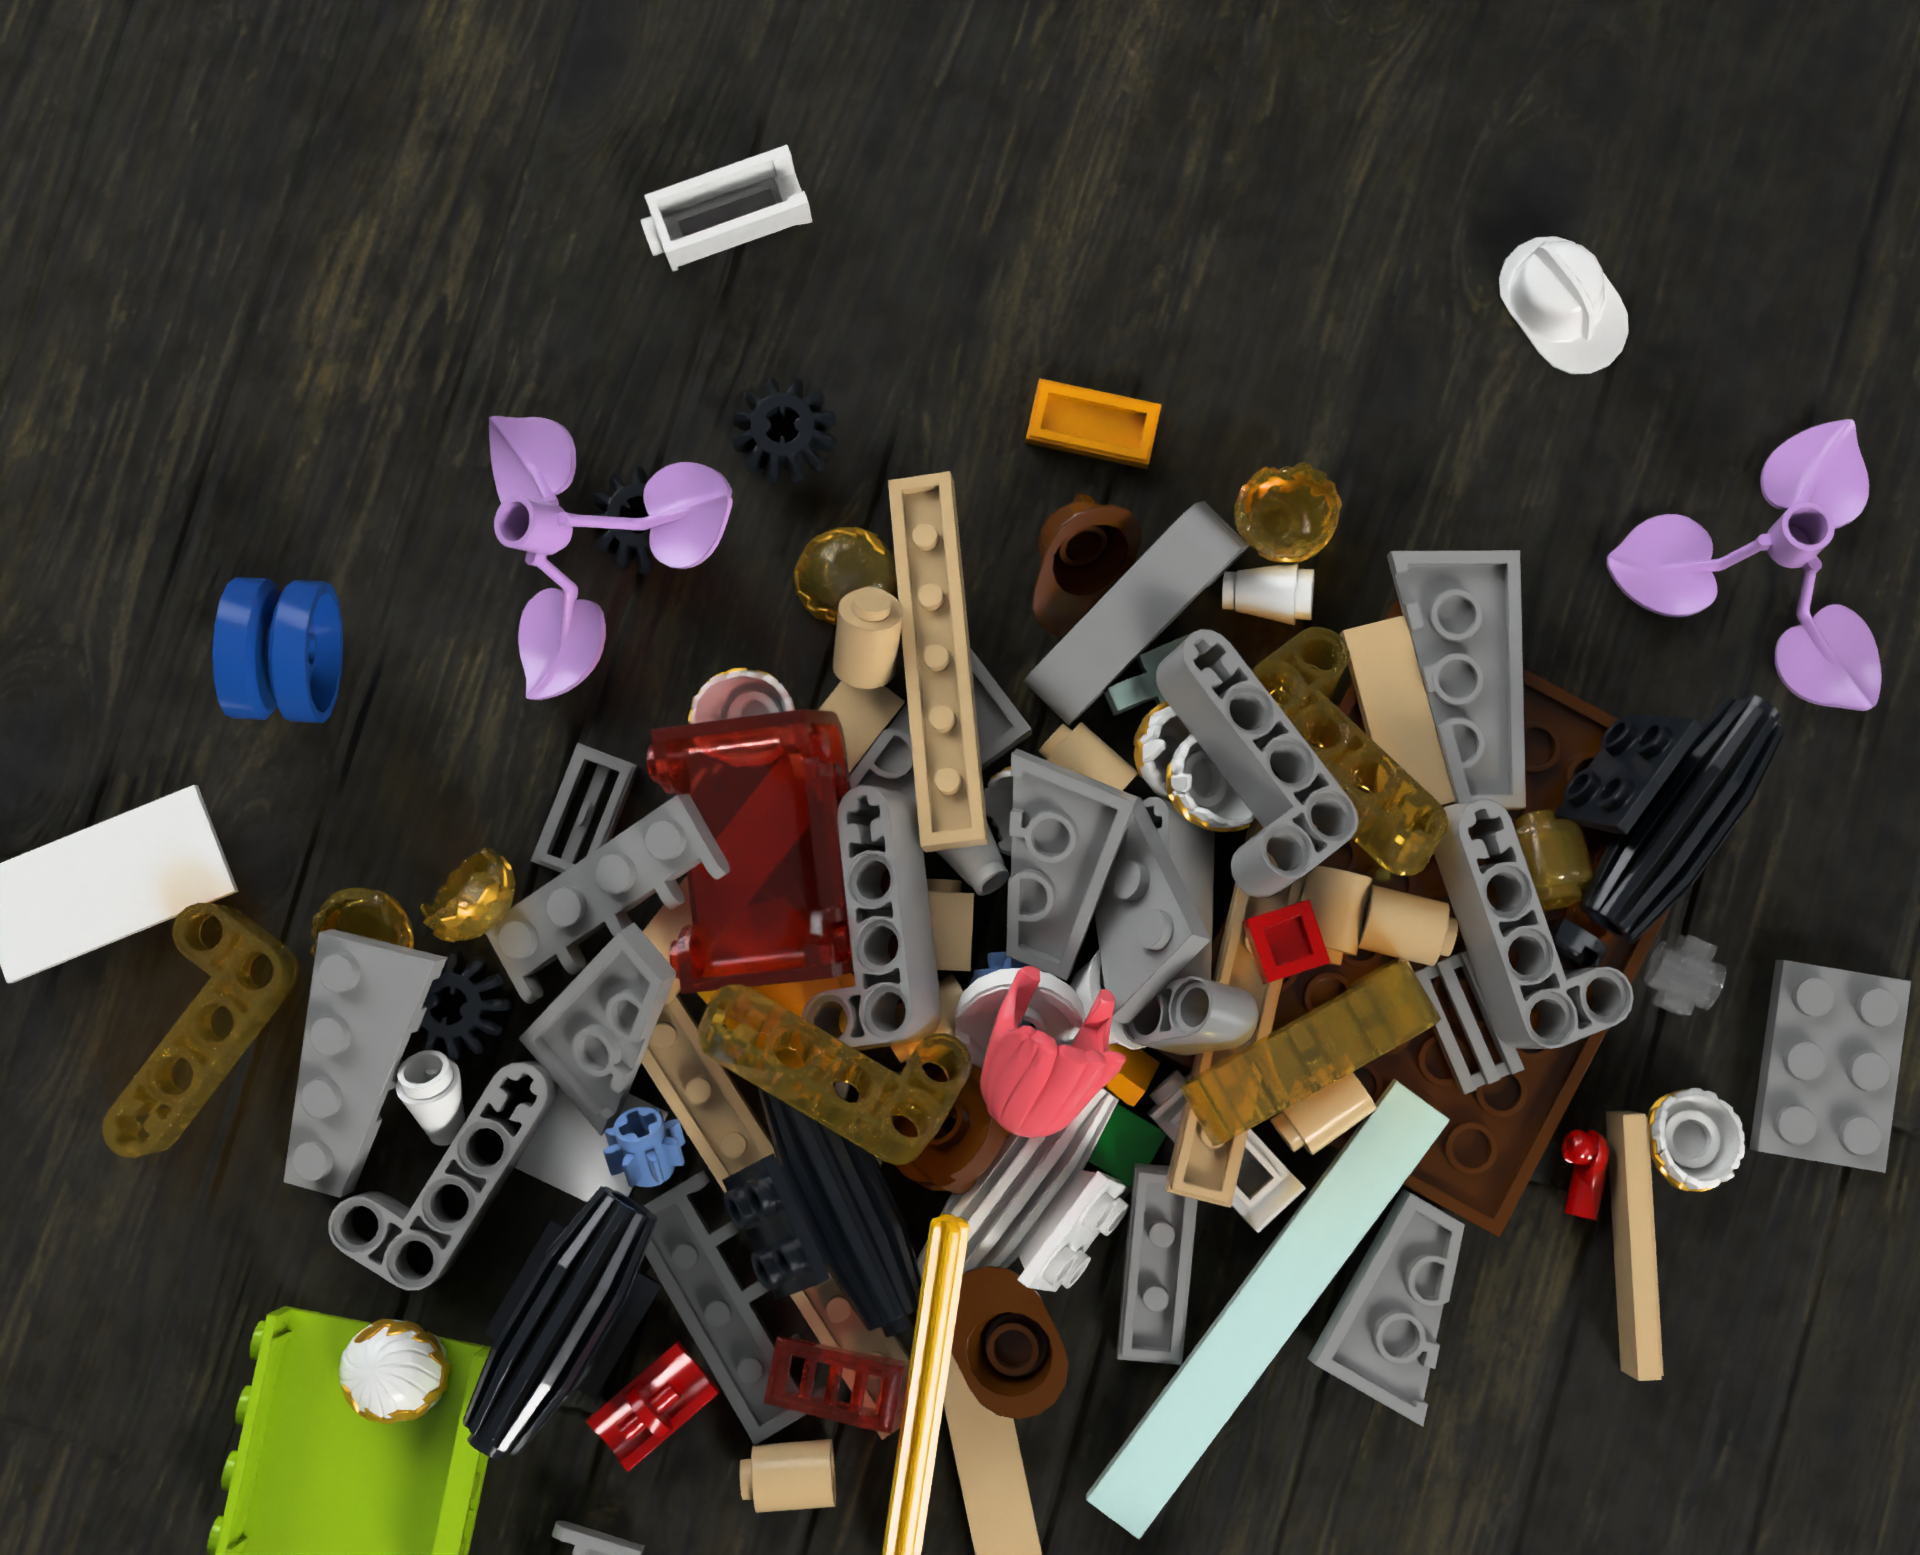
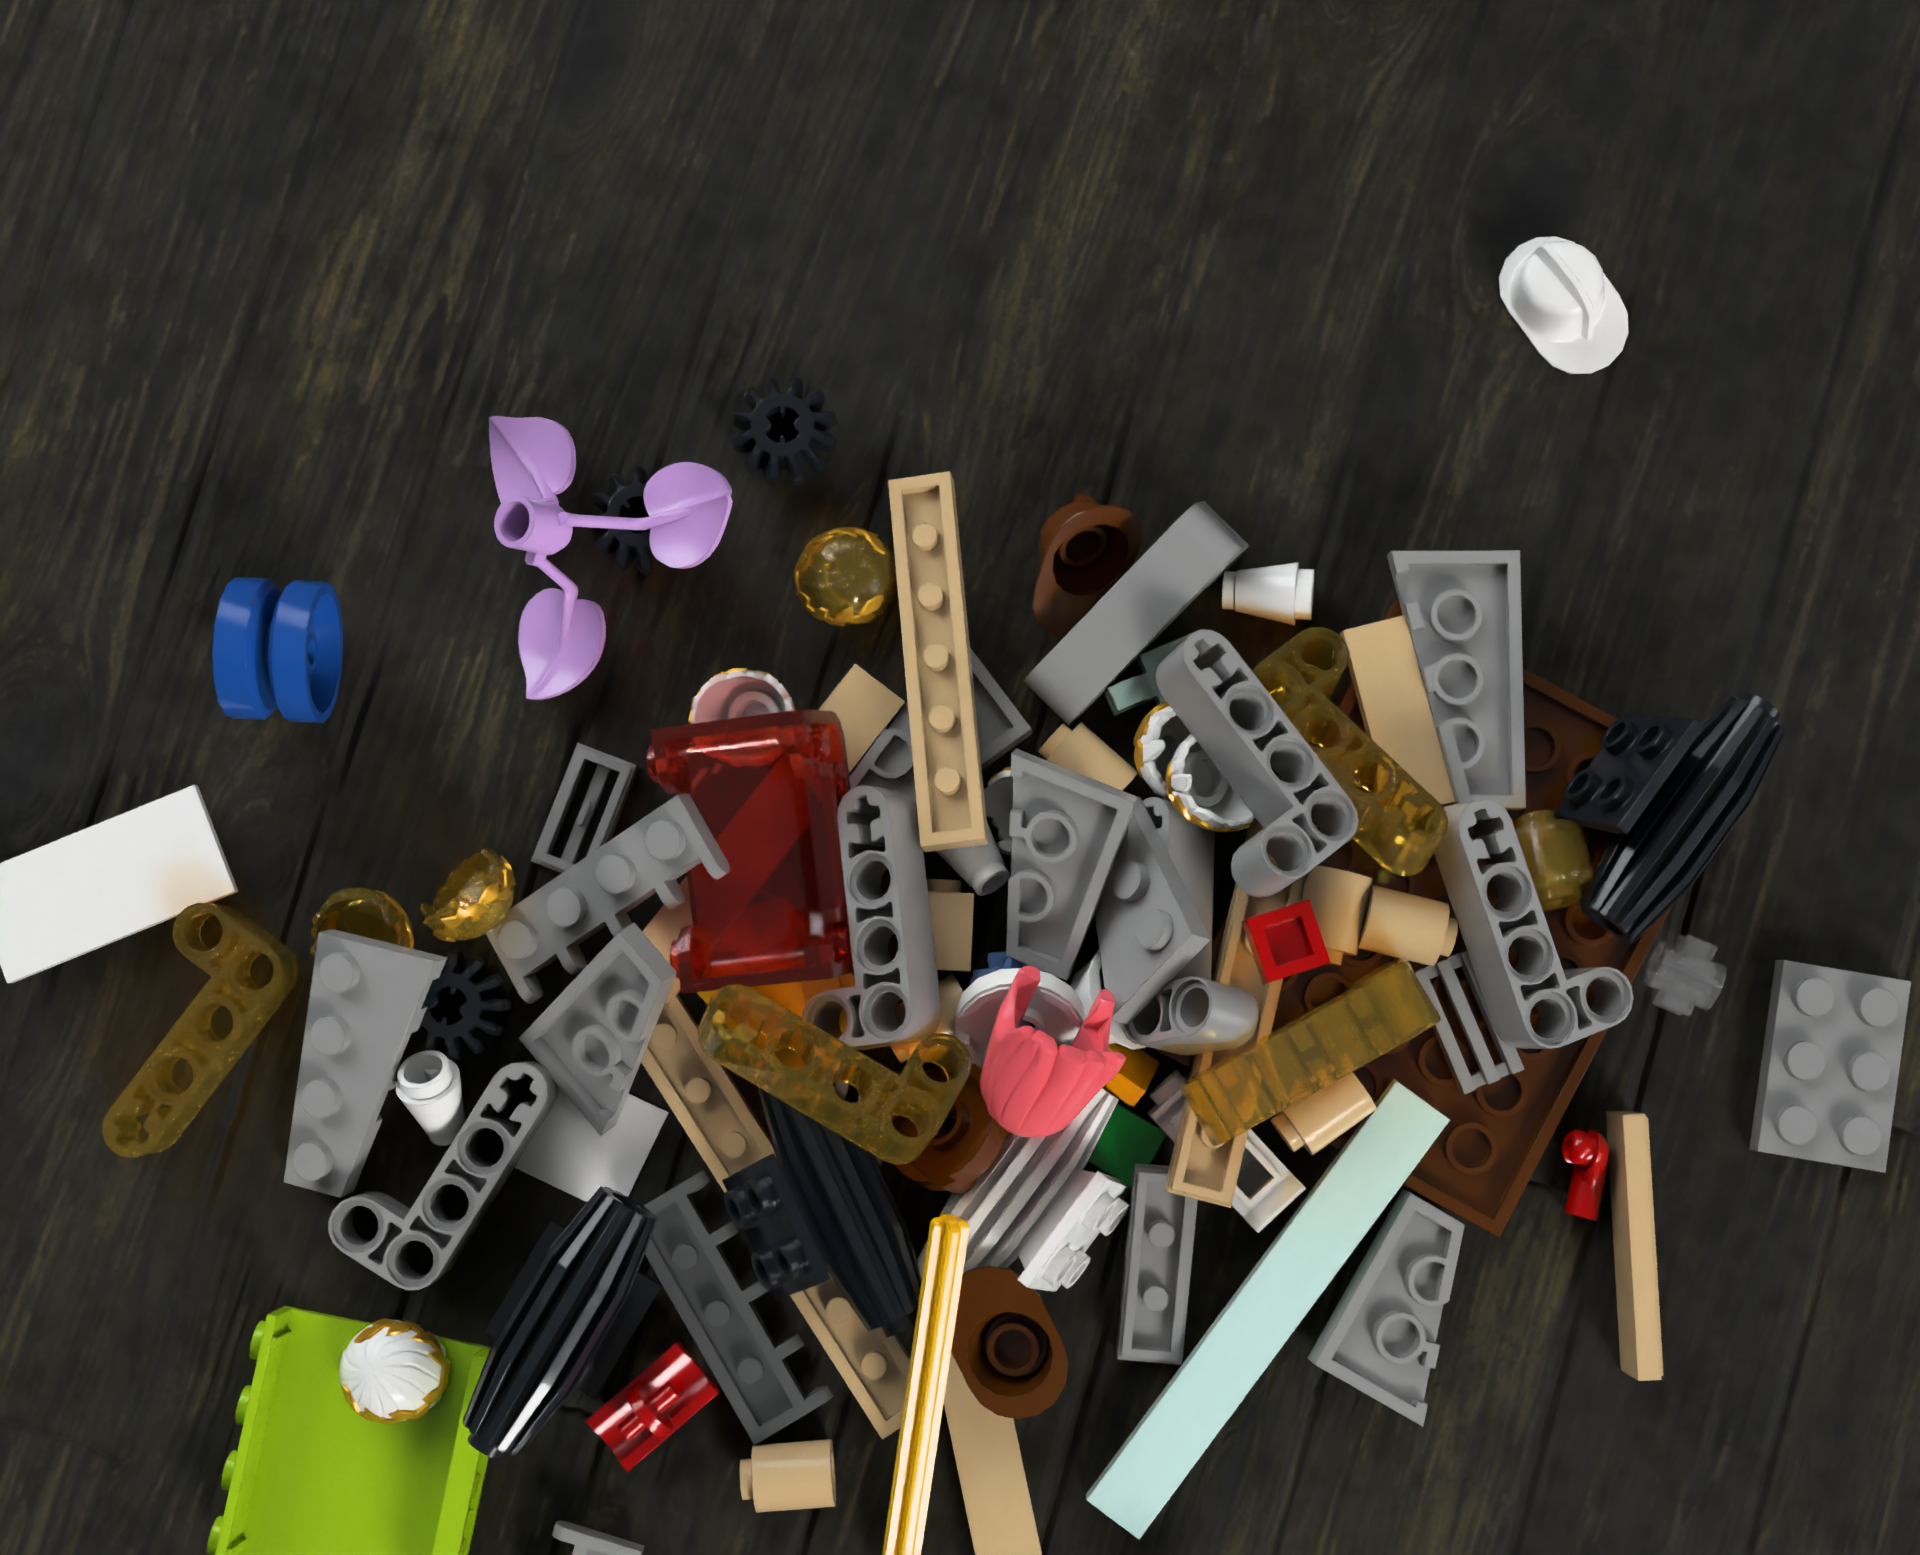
medium blue gear [603,1107,686,1187] -> none
white window [640,145,812,271] -> none
clear red slope [764,1336,906,1434] -> none
tan brick [832,587,903,689] -> none
light orange tile [1025,378,1162,469] -> none
clear yellow hair [1234,462,1342,563] -> none
black tile [1547,918,1609,968] -> none
lavender plant [1607,419,1882,711] -> none
white hair [1647,1088,1745,1192] -> none

